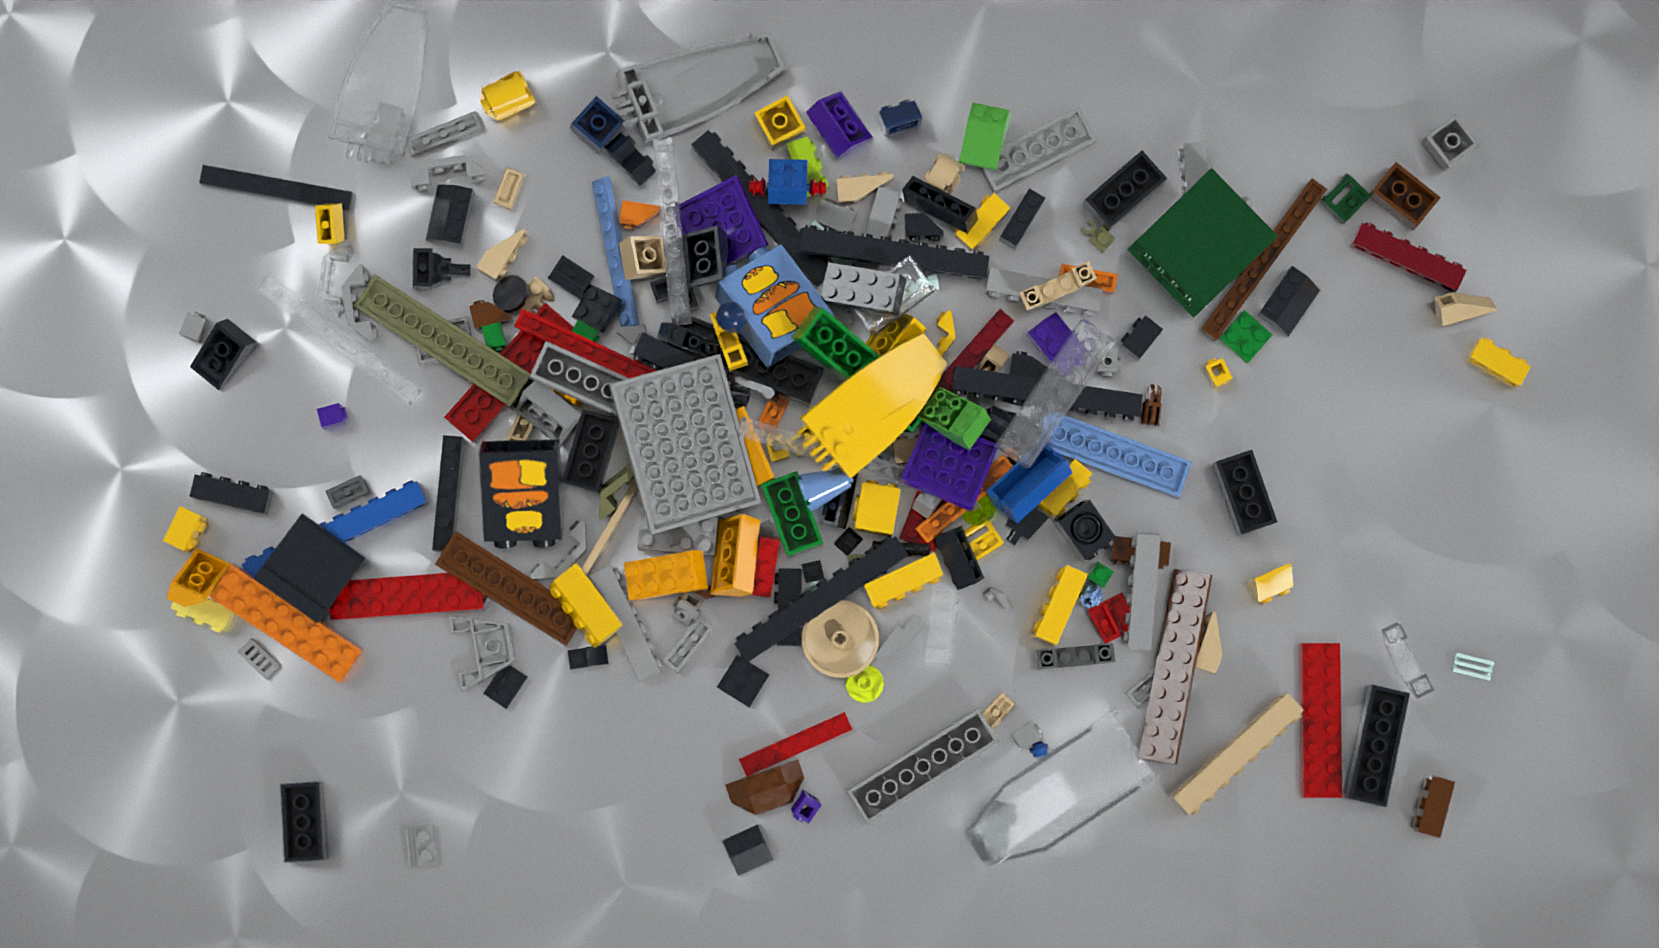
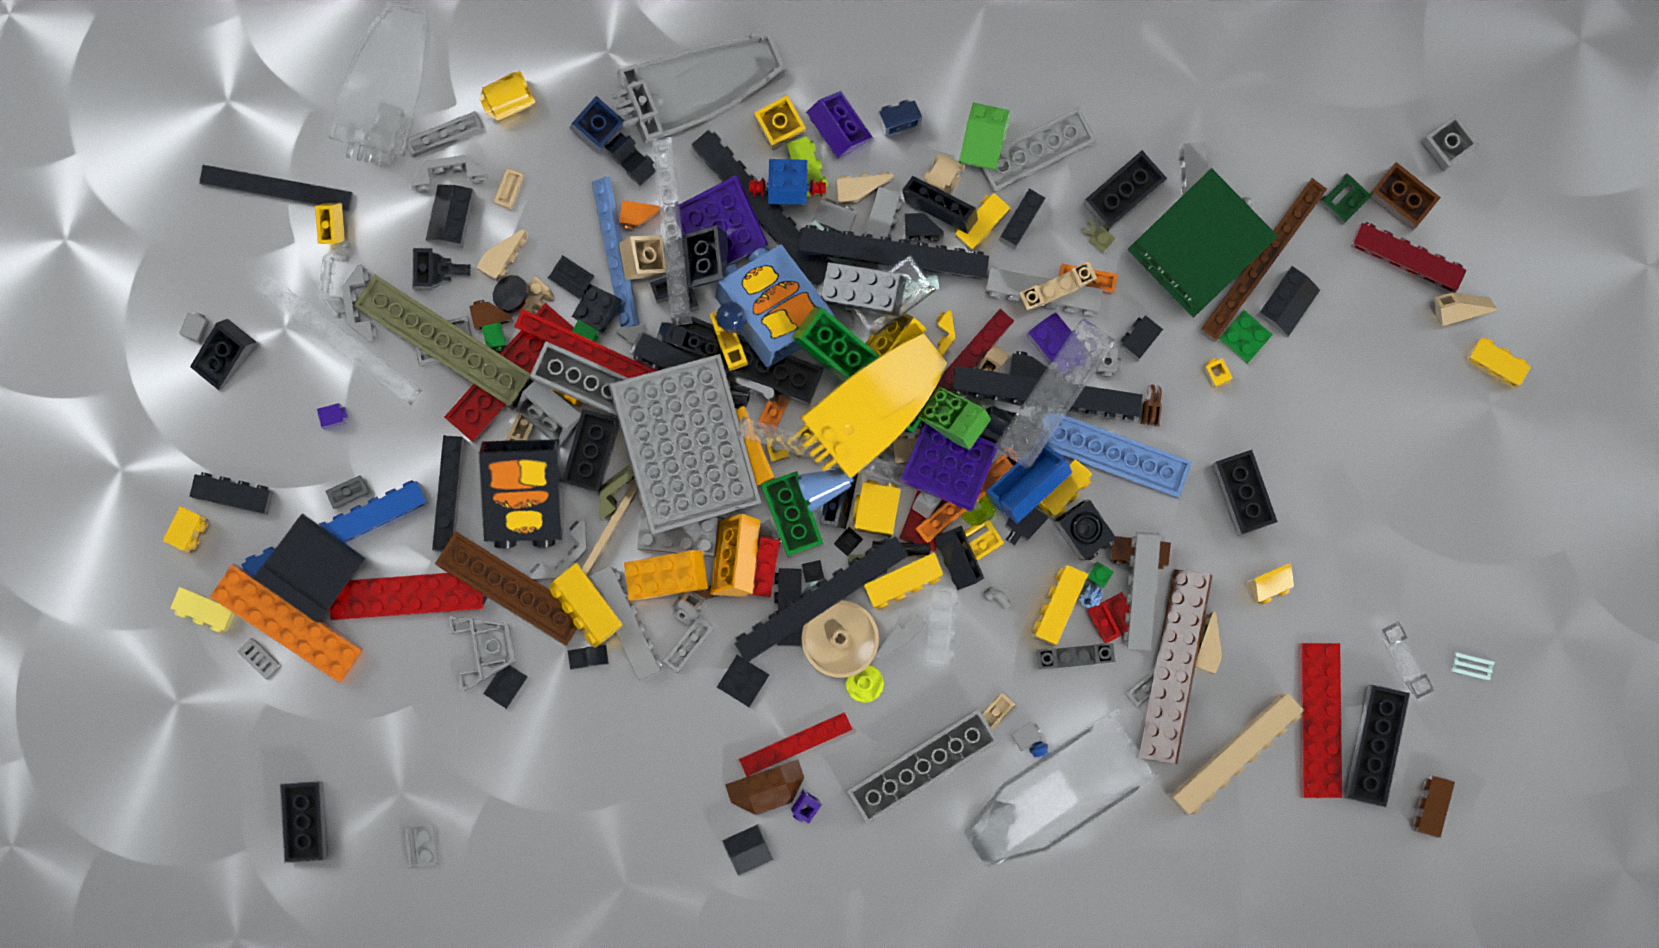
light orange slope [167,548,231,607] -> none

